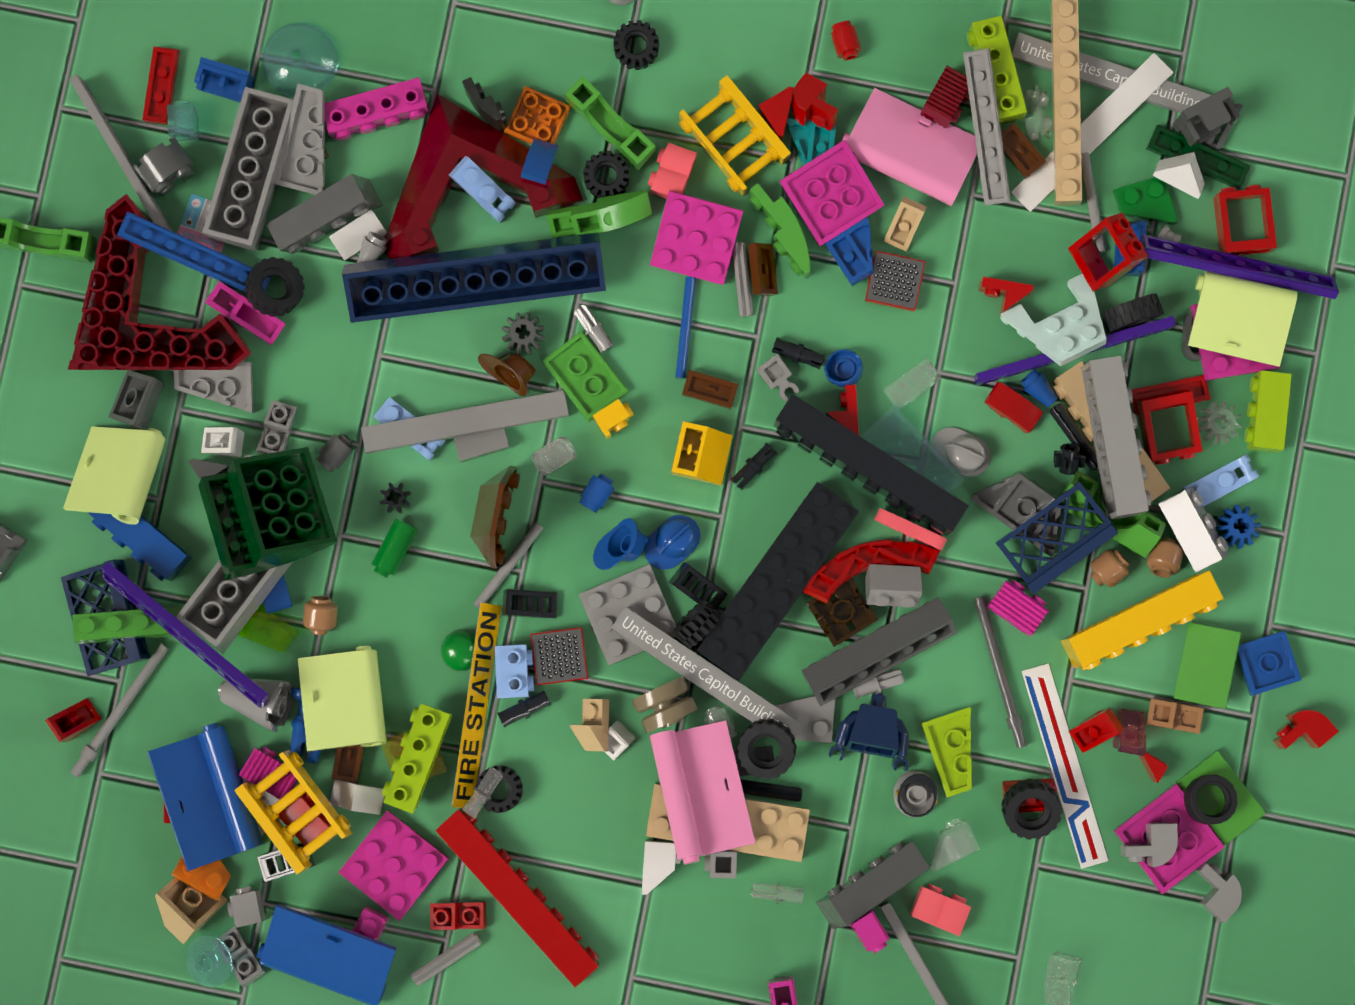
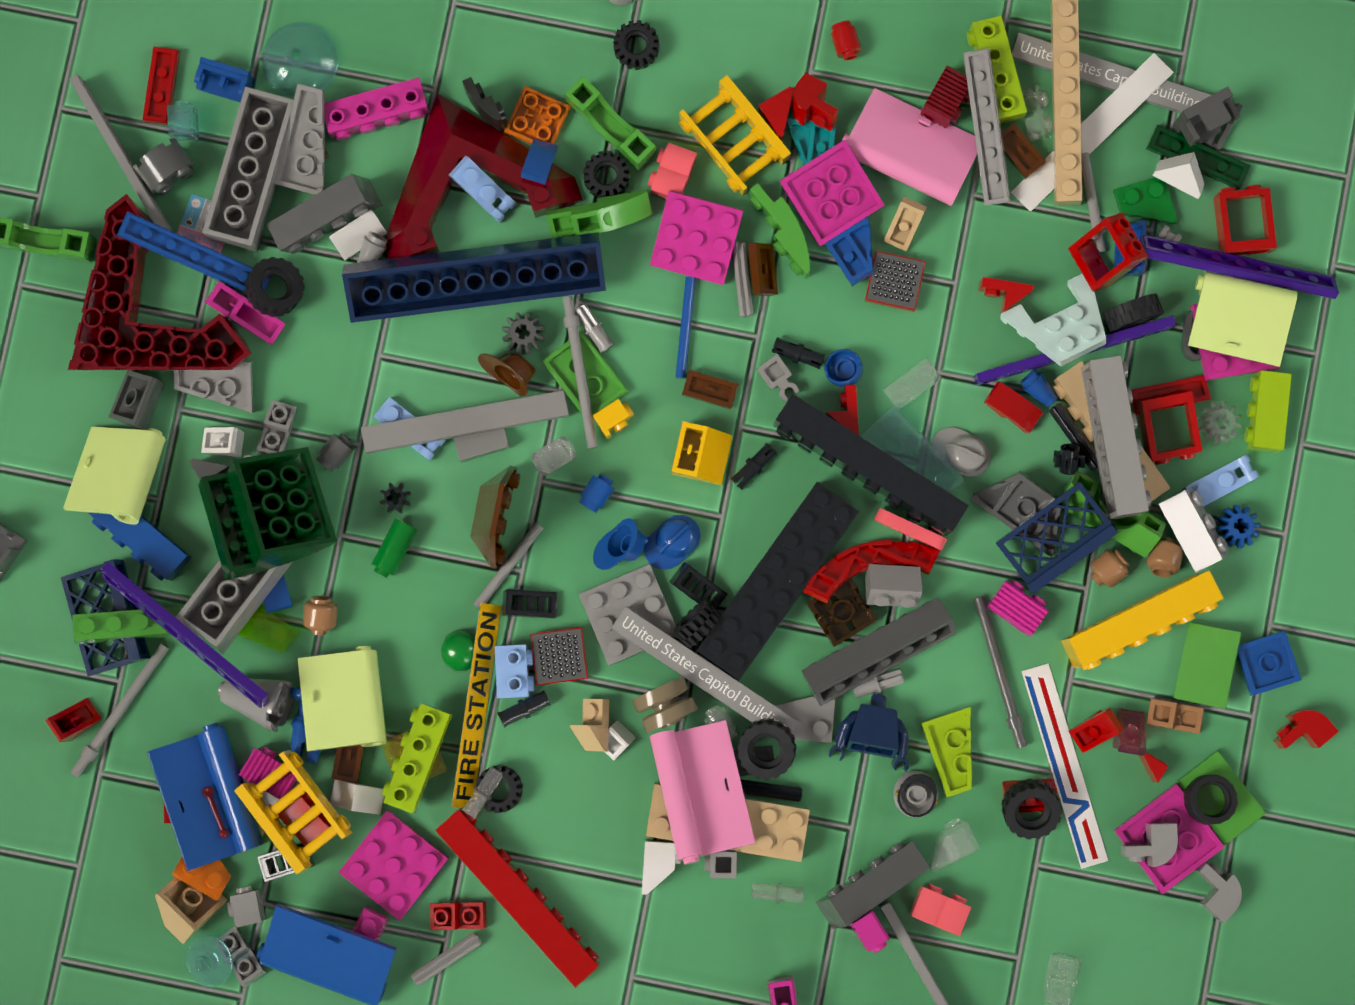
none -> dark red hinge [202,786,229,838]
none -> light grey bar [562,296,598,449]

